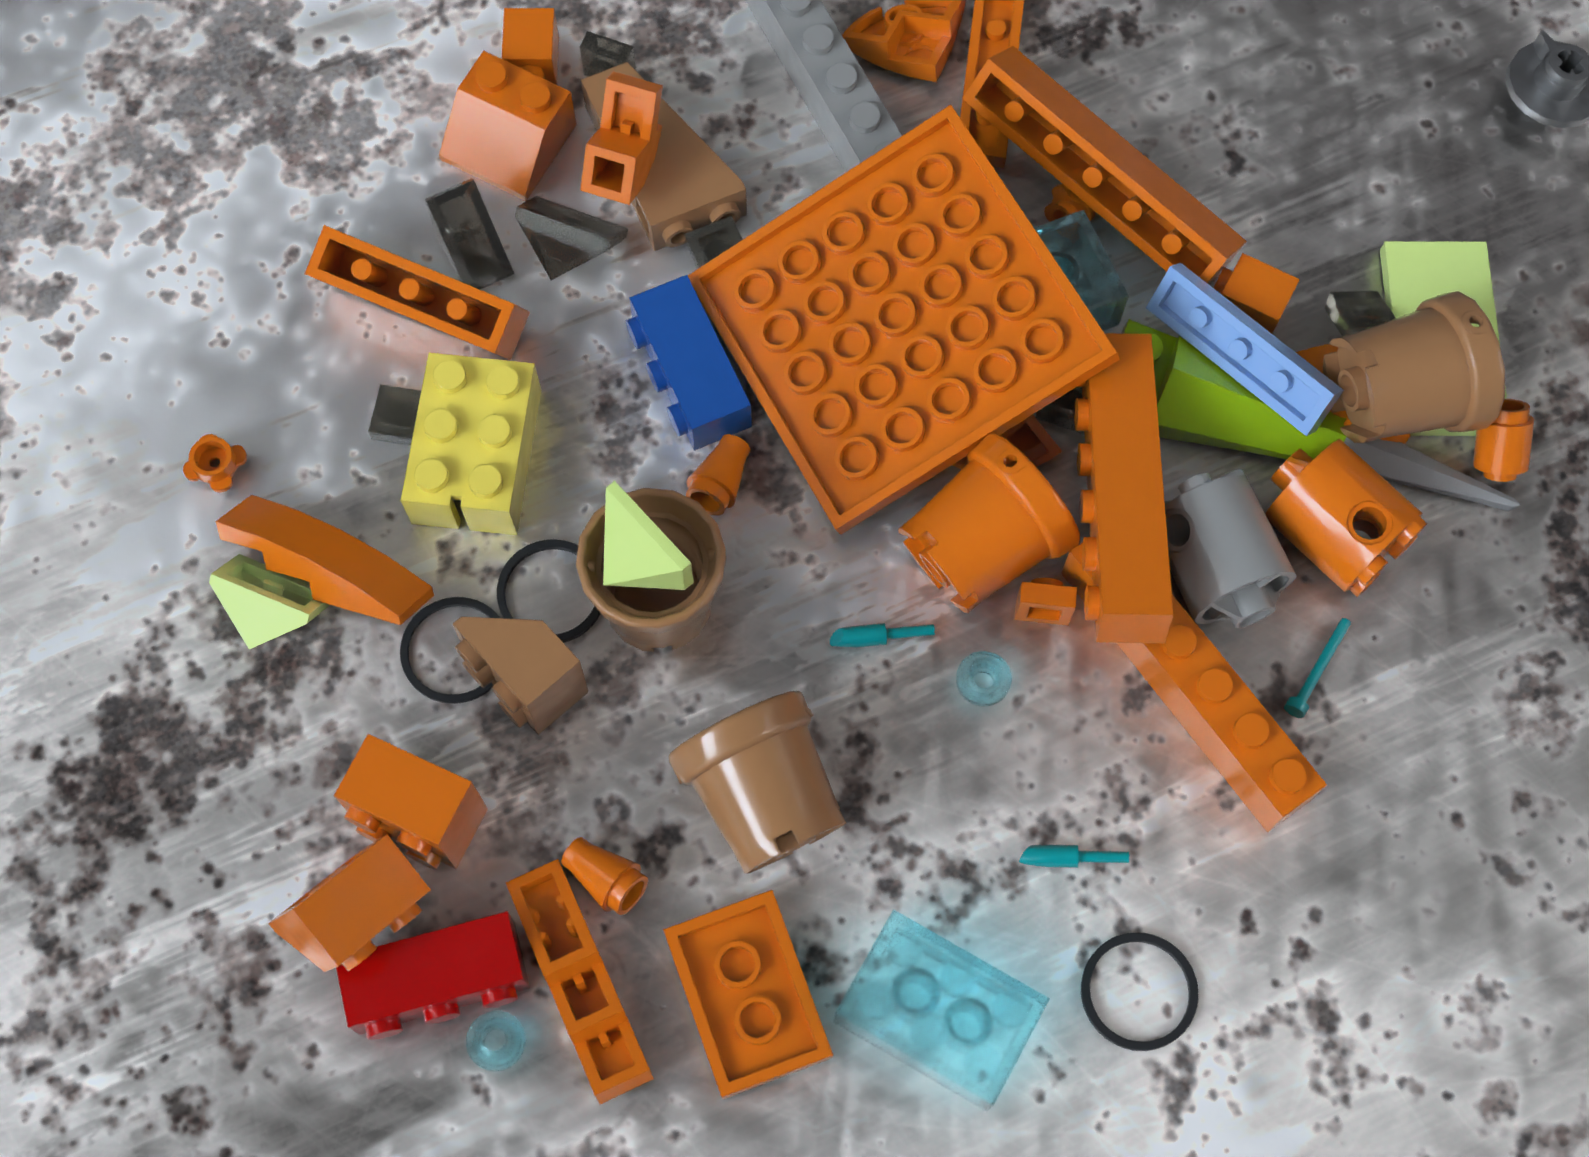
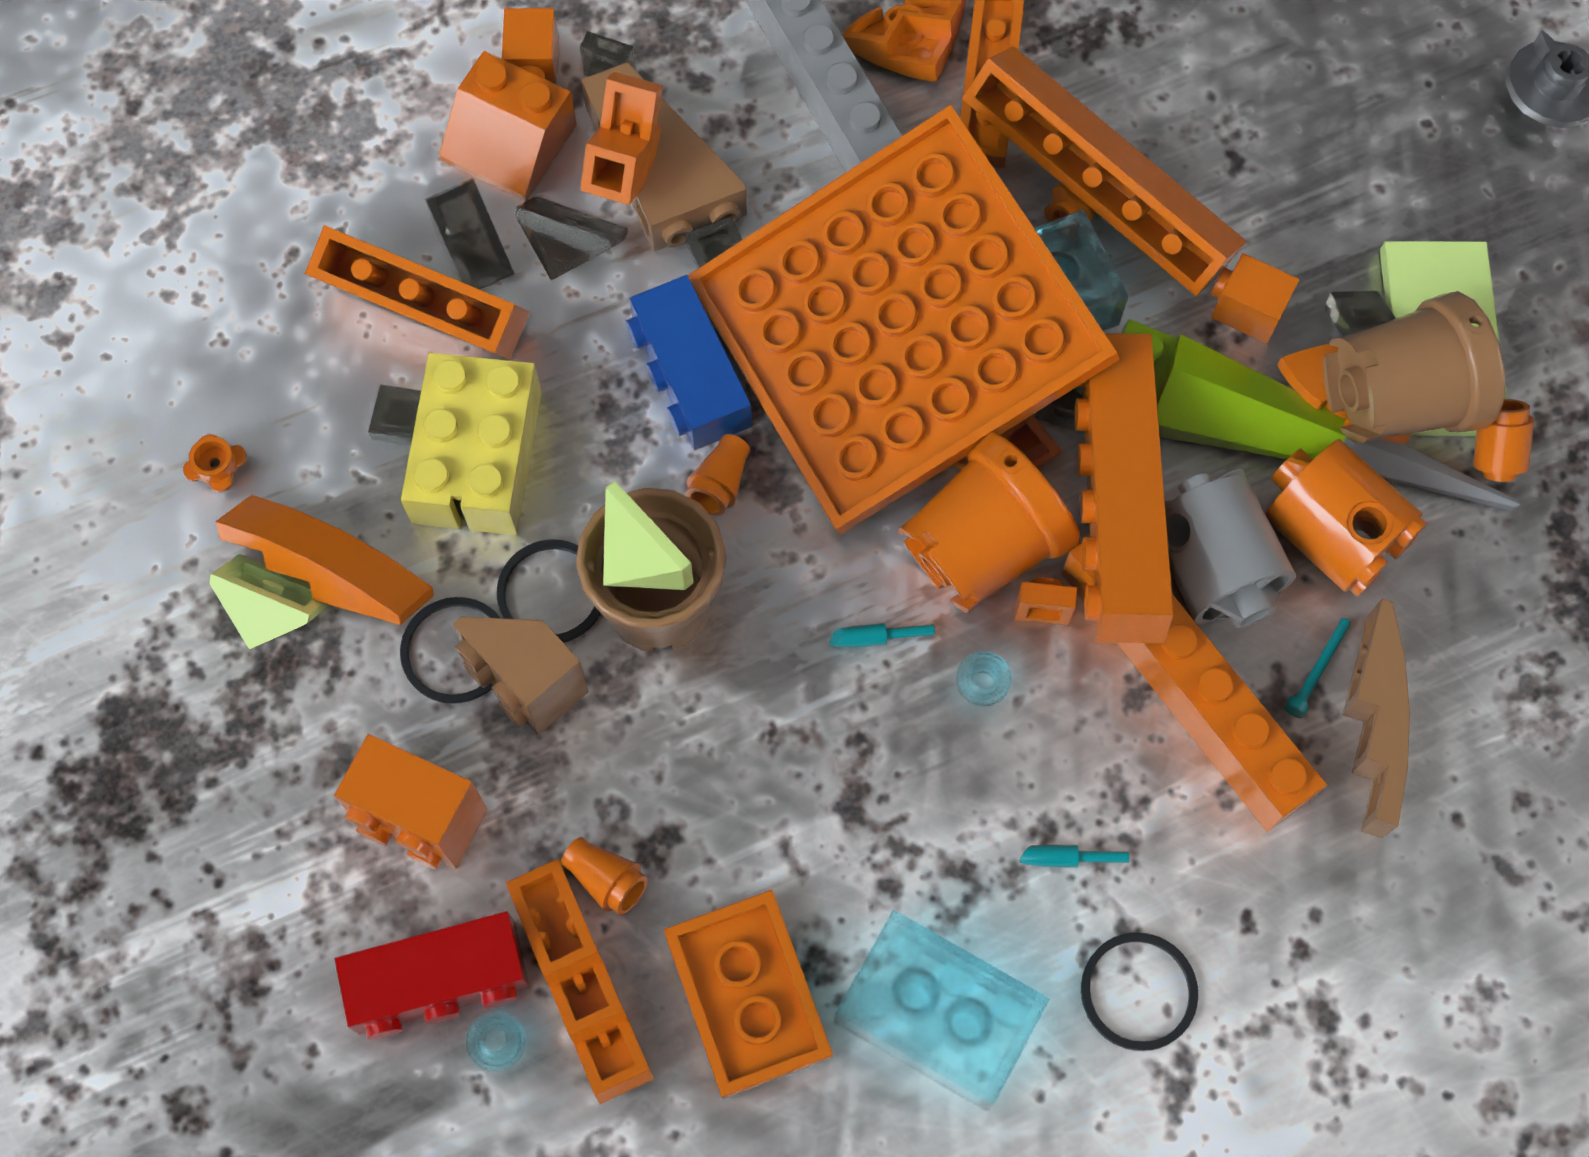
orange slope [268,834,431,972] -> none
medium nougat piece [669,691,846,874] -> none
light blue plate [1146,263,1344,436] -> none
none -> medium nougat slope [1342,599,1410,838]

